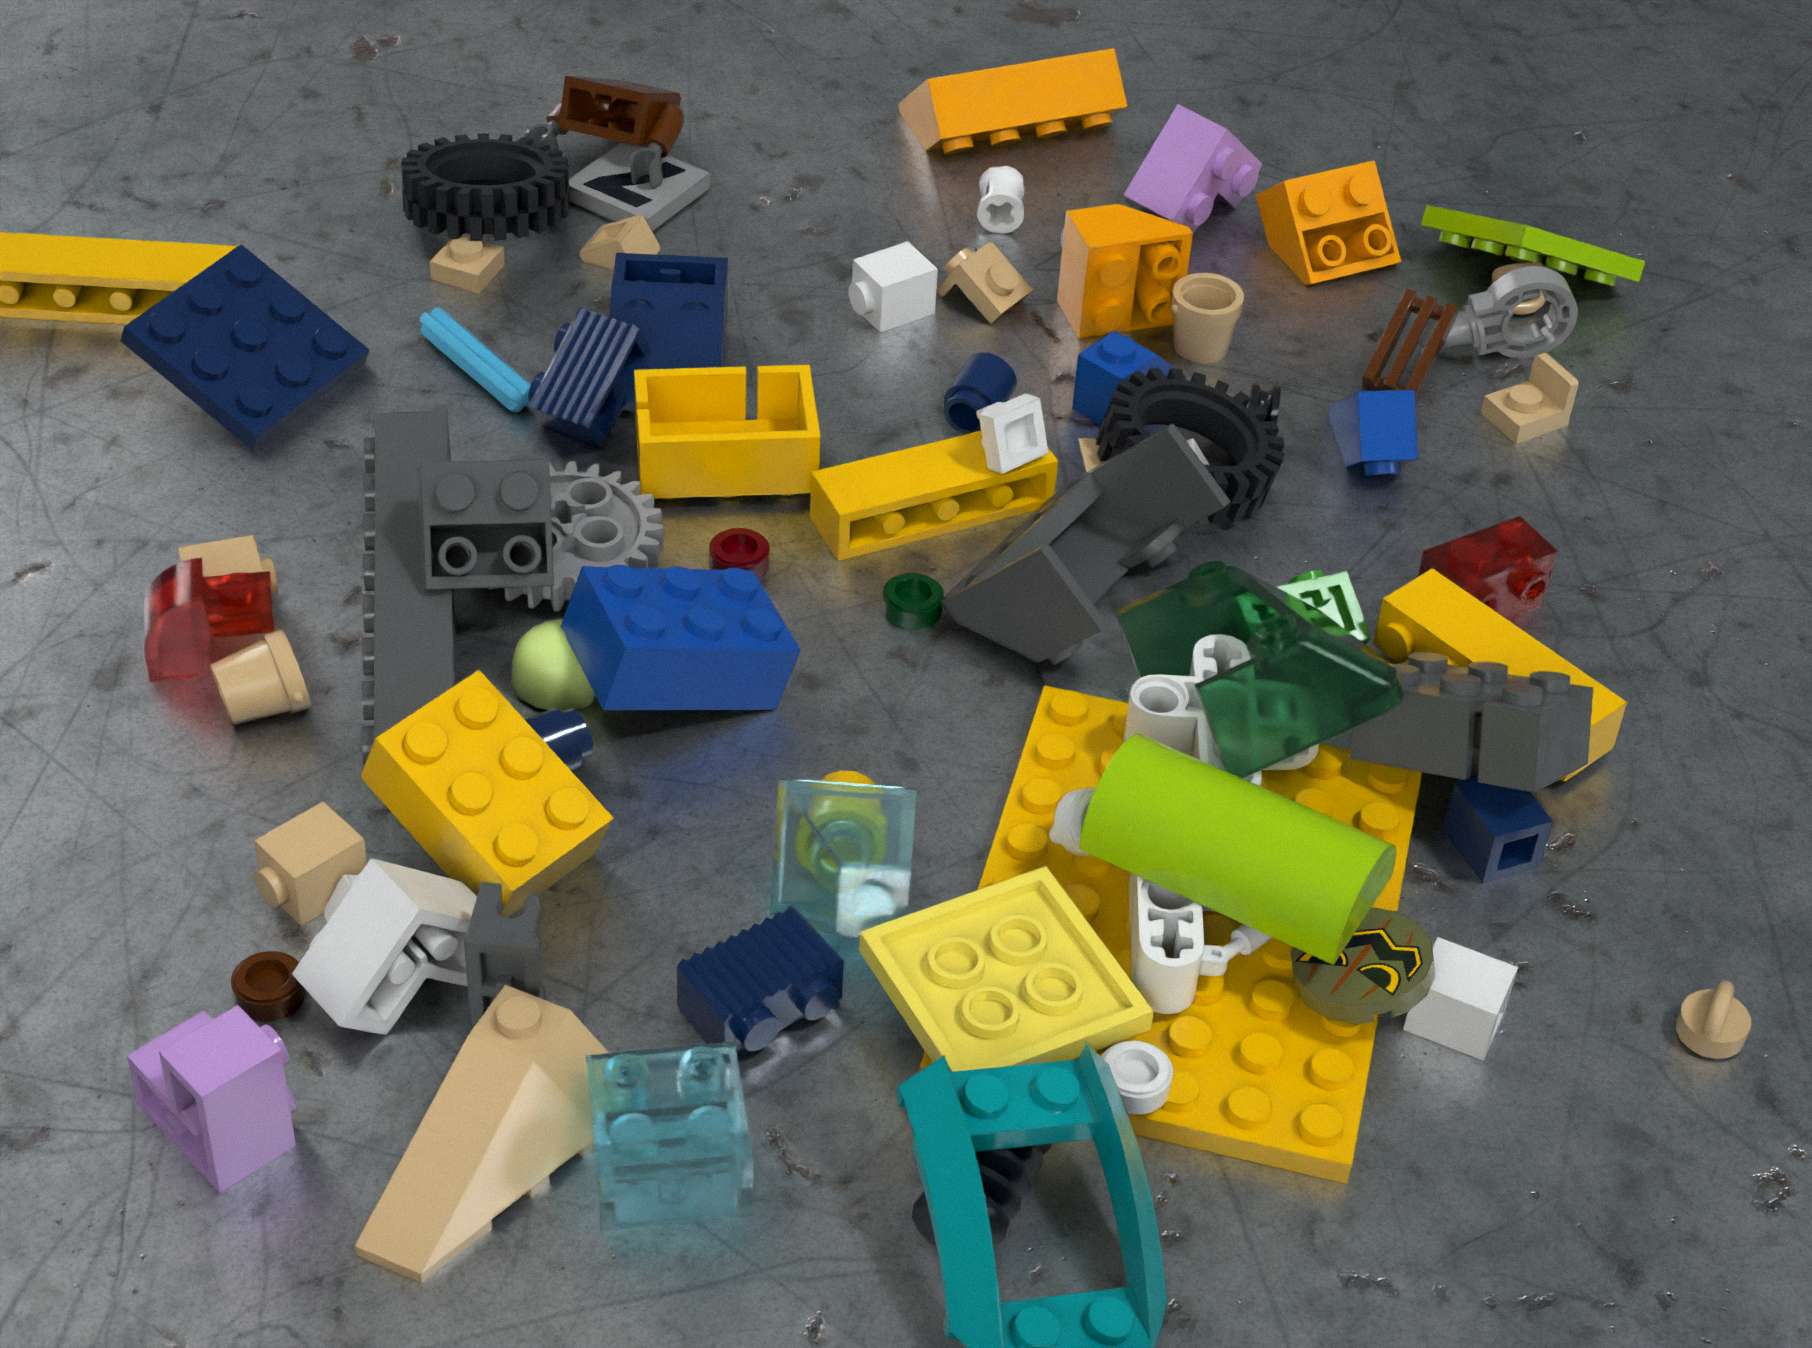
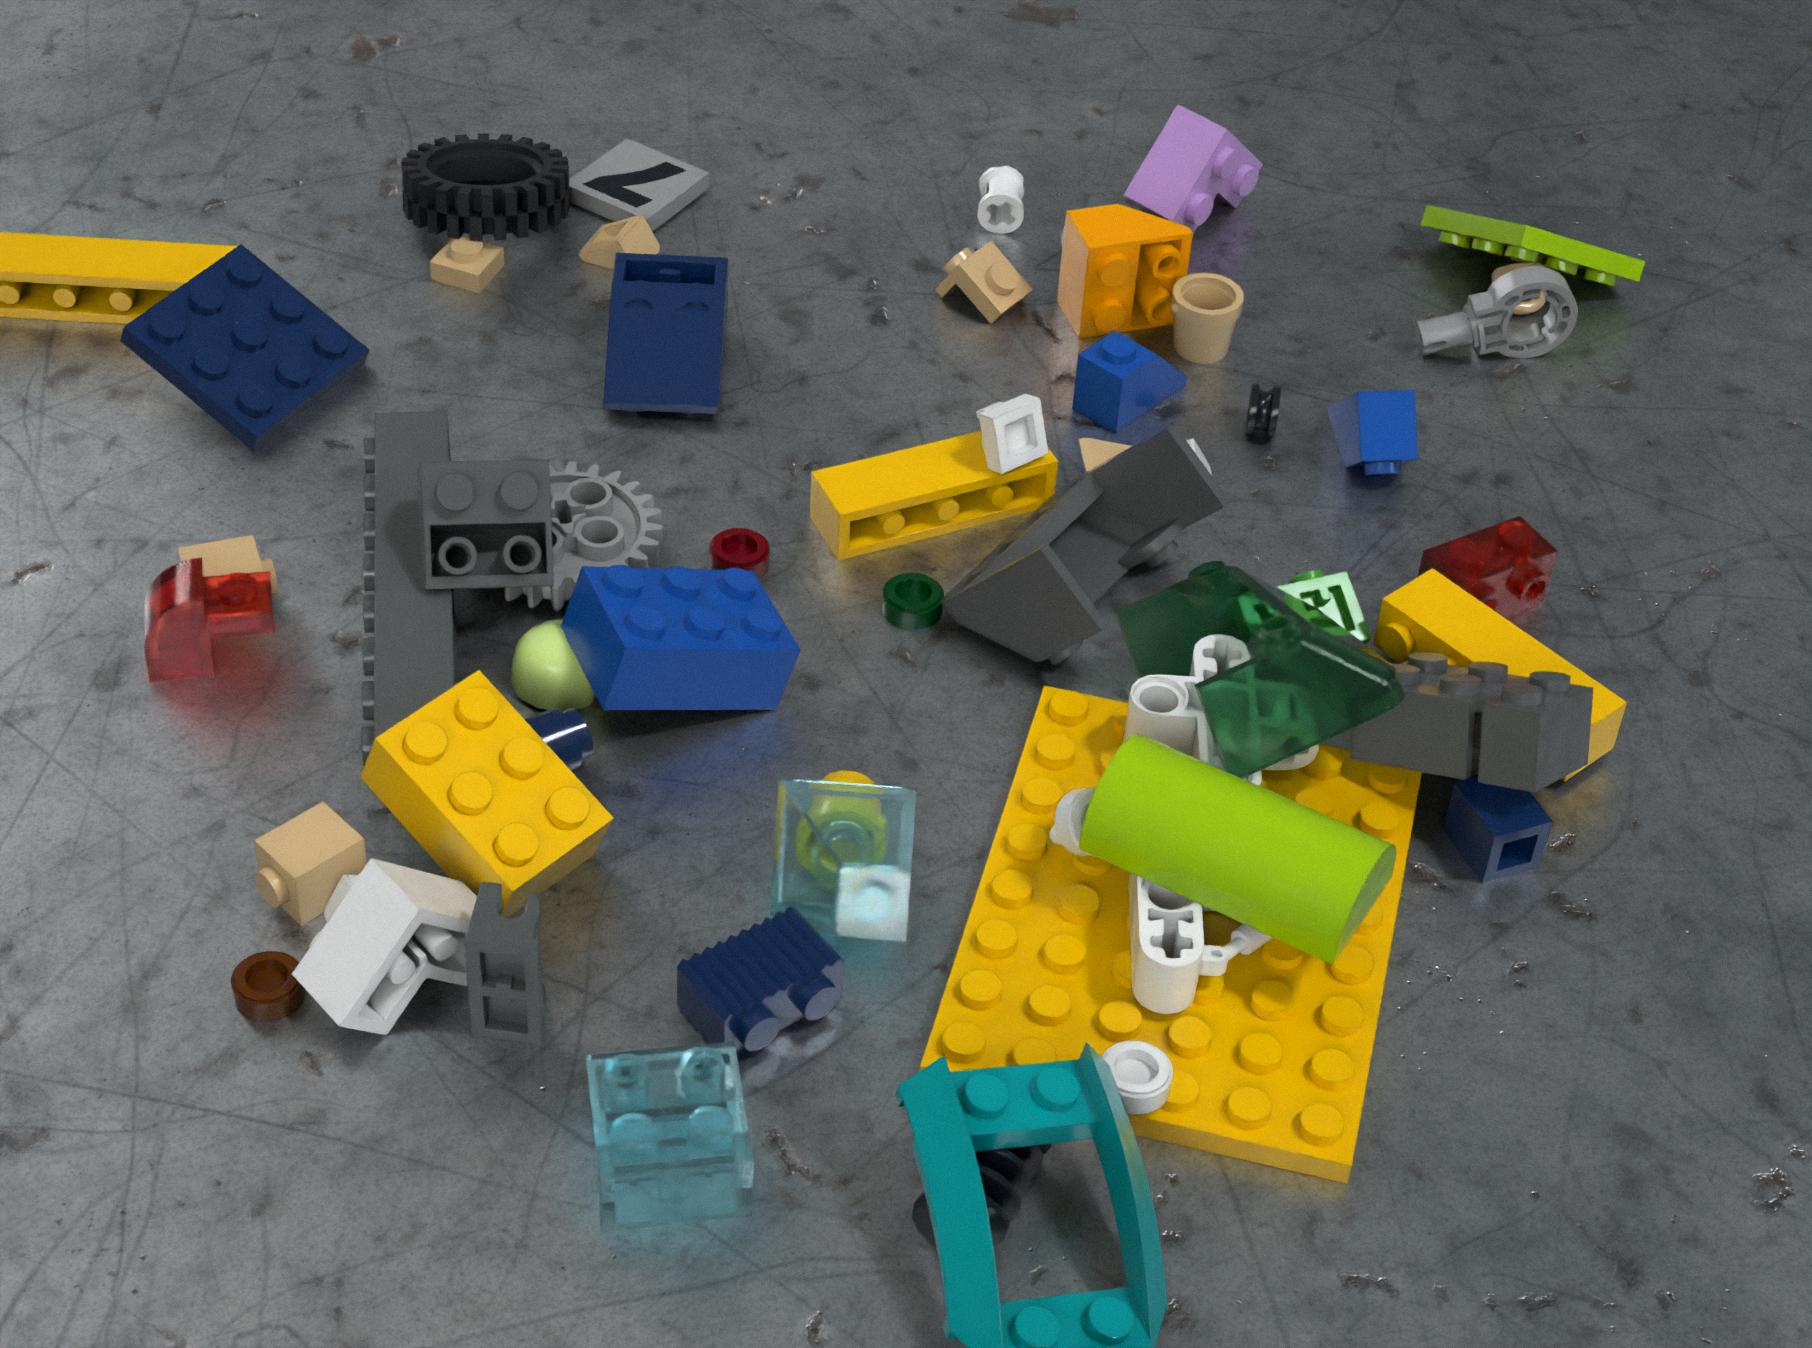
lavender brick [127,1005,297,1193] -> none
tan piece [210,629,311,725] -> none
tan wedge [354,985,637,1283] -> none
medium azure axle [419,307,531,413] -> none
reddish brown torso [525,76,684,188] -> none
dark blue brick [528,307,651,448] -> none
yellow piece [634,365,821,500] -> none
white brick [848,241,938,333] -> none
light yellow plate [859,866,1154,1072] -> none
light orange slope [898,48,1128,155] -> none
dark blue brick [943,352,1017,434] -> none
black tyre [1096,368,1285,525] -> none
light orange slope [1255,160,1401,286] -> none
olive tile [1291,907,1435,1024] -> none
reddish brown tile [1362,288,1458,402] -> none
white brick [1403,937,1518,1061] -> none
tan bracket [1481,353,1579,444] -> none
tan tile [1676,980,1751,1059] -> none

